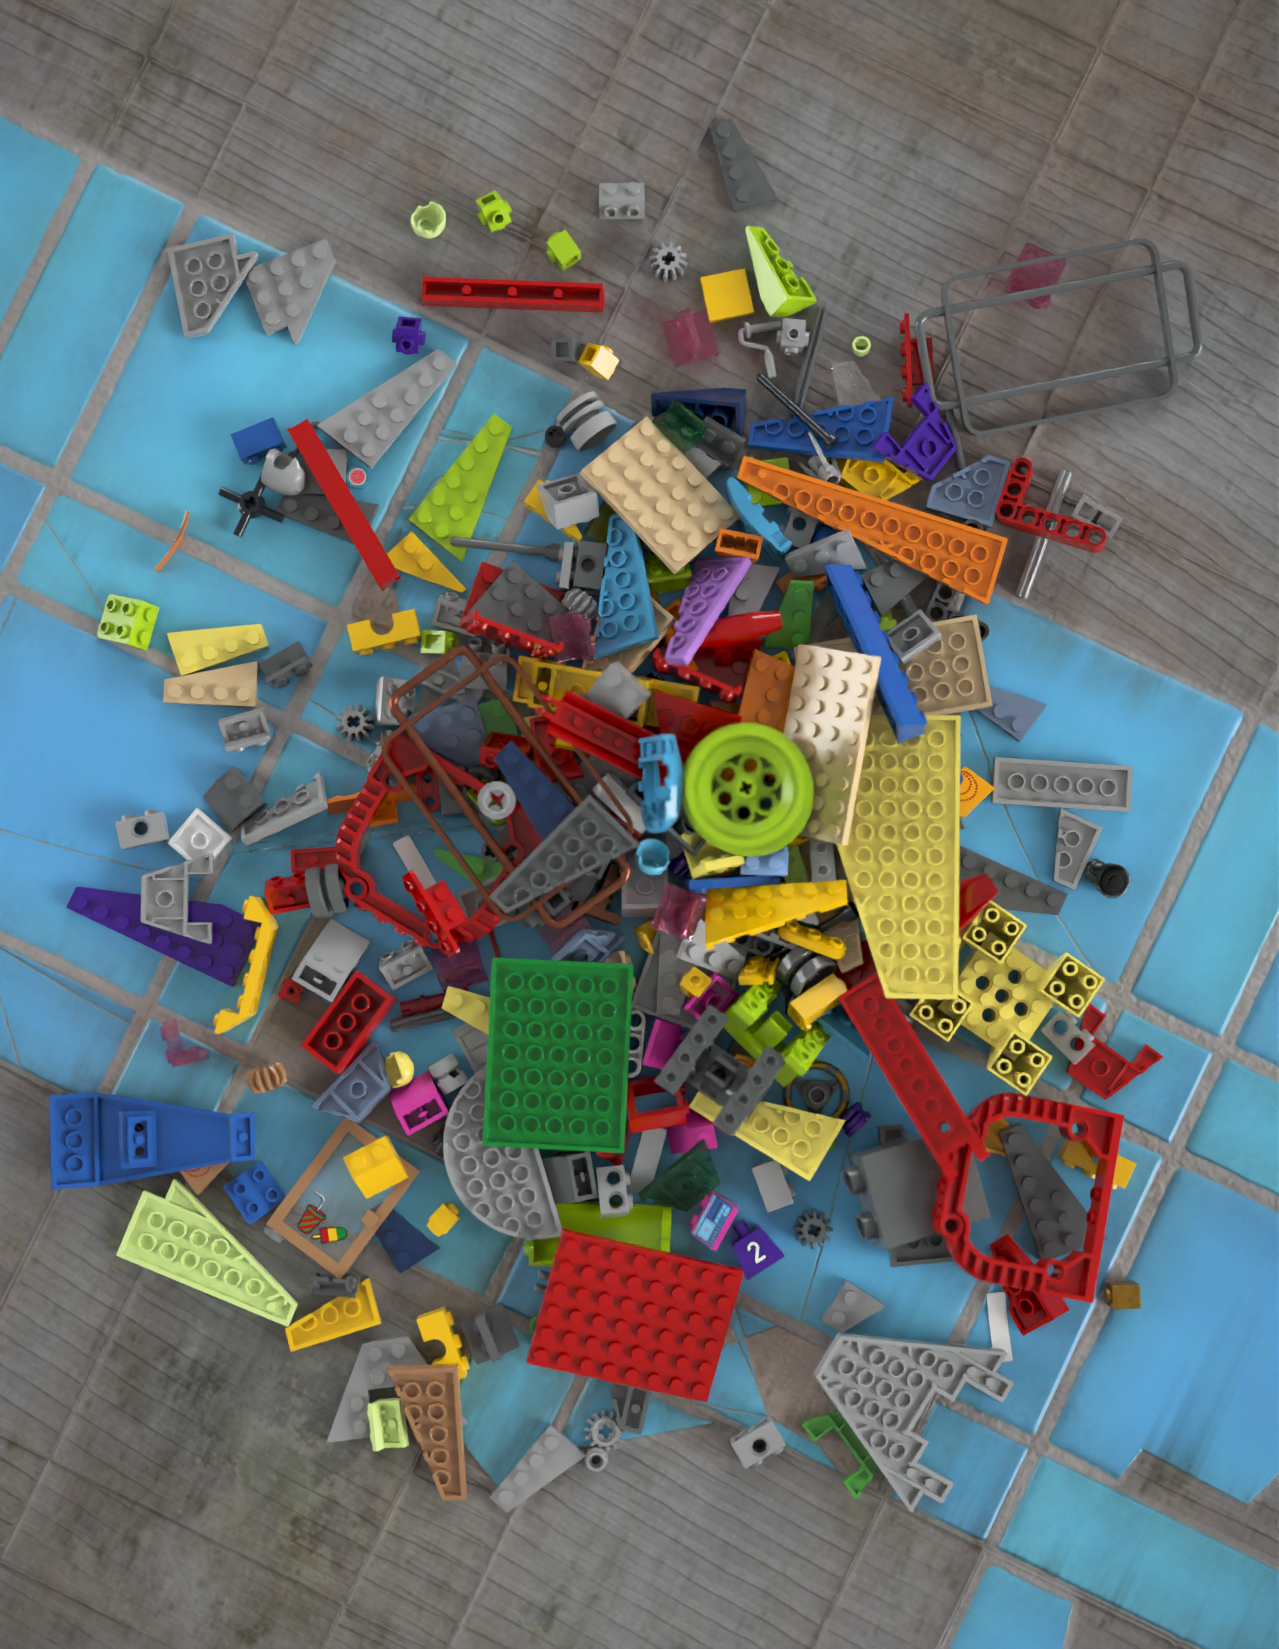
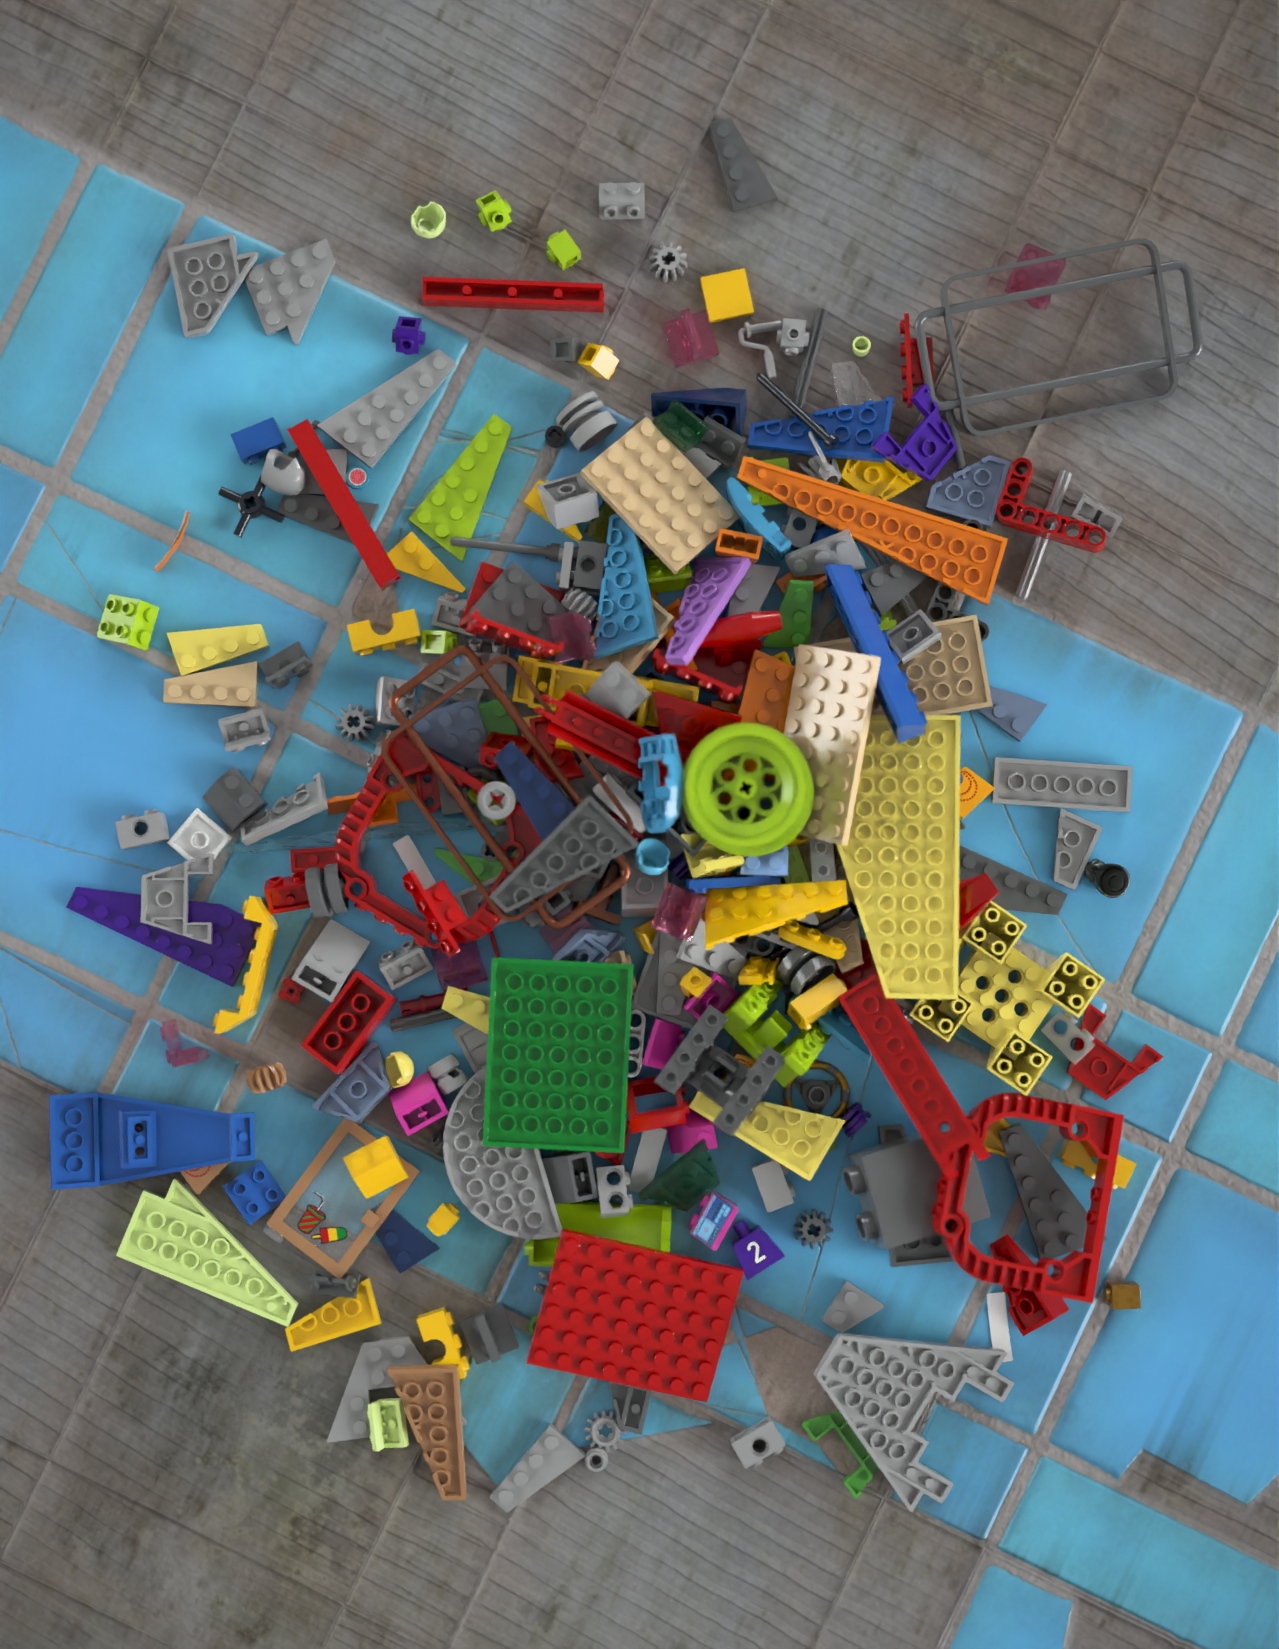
lime wedge [745,226,817,318] -> none

